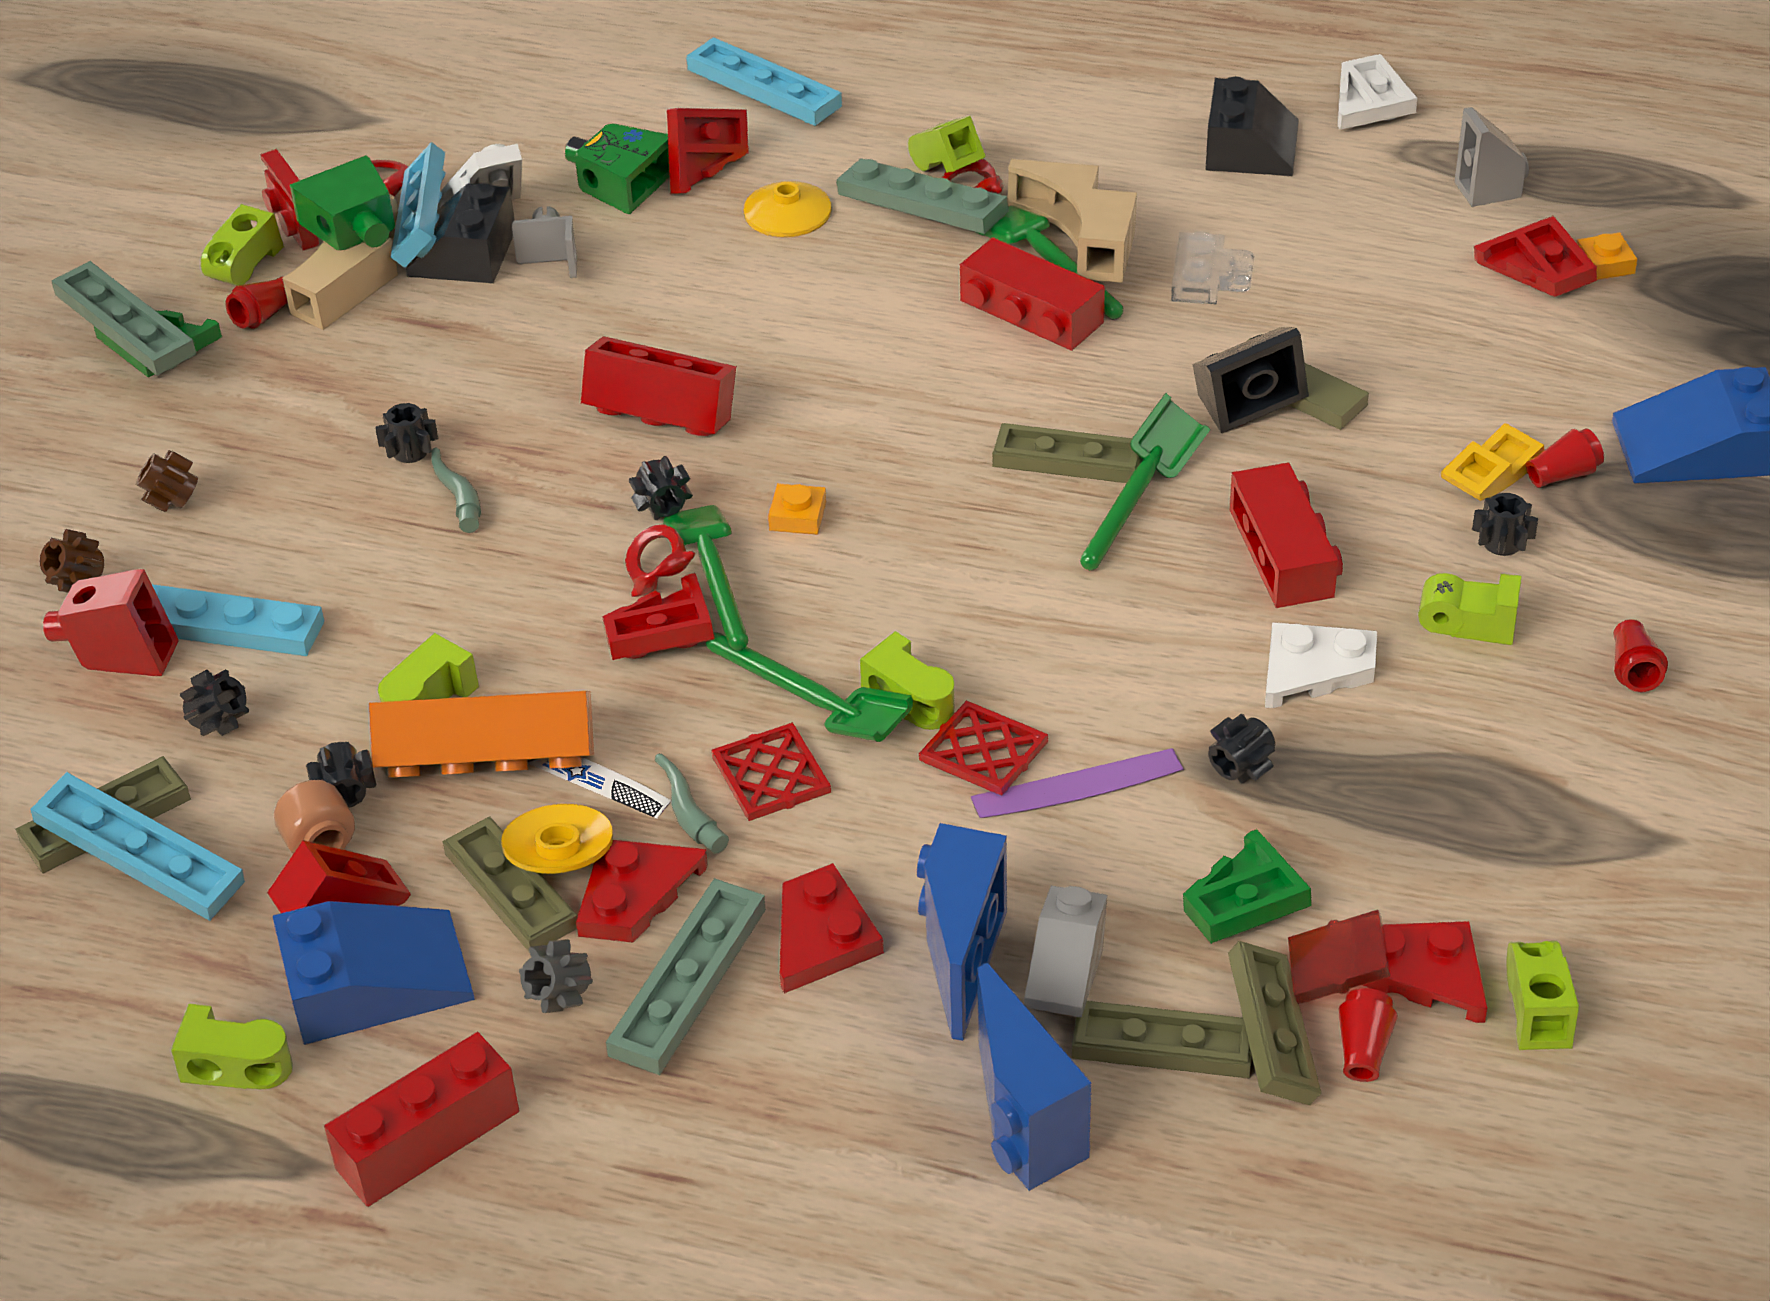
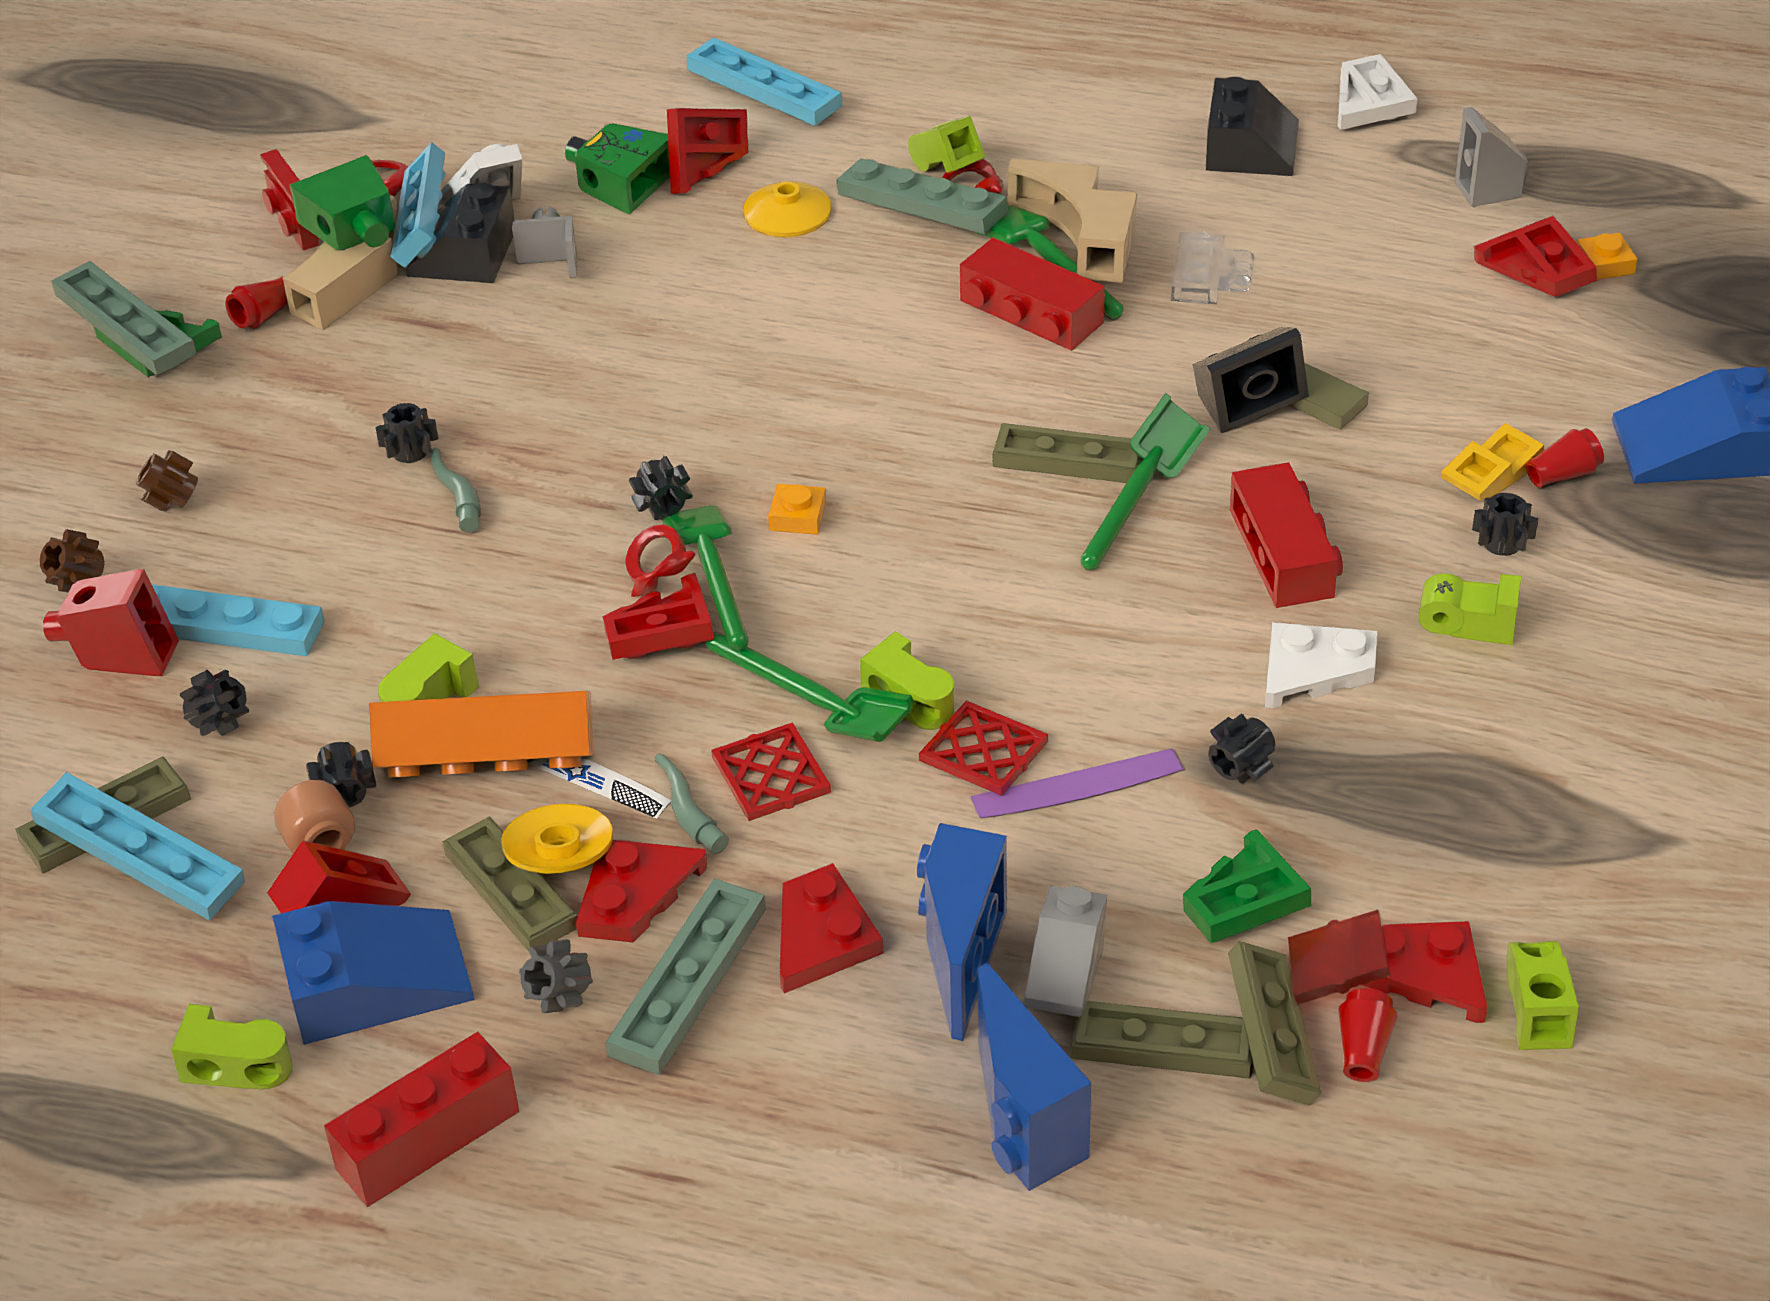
lime leg [201,204,284,286] -> none
red brick [581,336,737,436] -> none
red cone [1613,619,1668,692] -> none

